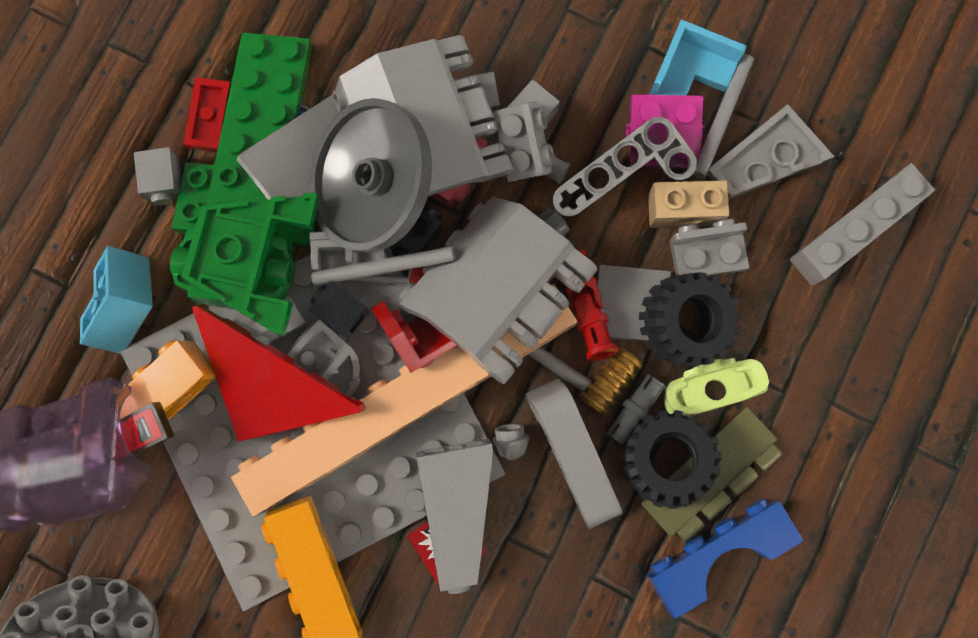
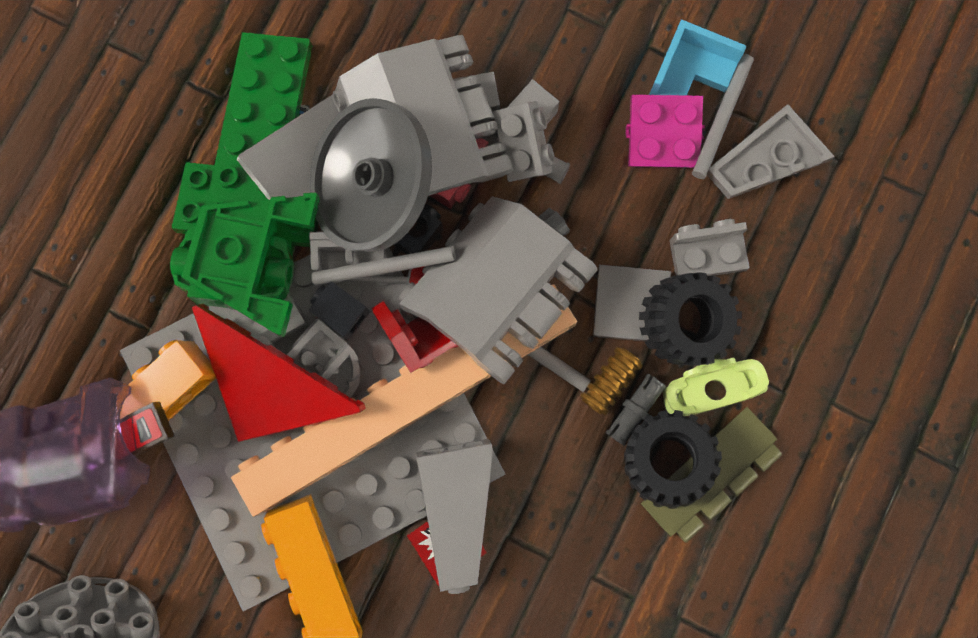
medium azure panel [80,245,153,354] -> none
light grey brick [134,147,182,206] -> none
red plate [183,77,231,152] -> none
light grey plate [493,424,529,460] -> none
light grey beam [525,379,623,530] -> none
light grey beam [553,117,697,216] -> none
red piece [565,249,619,361] -> none
blue arch [646,498,804,619] -> none
tan brick [648,181,729,228] -> none
light grey arch [789,163,935,286] -> none

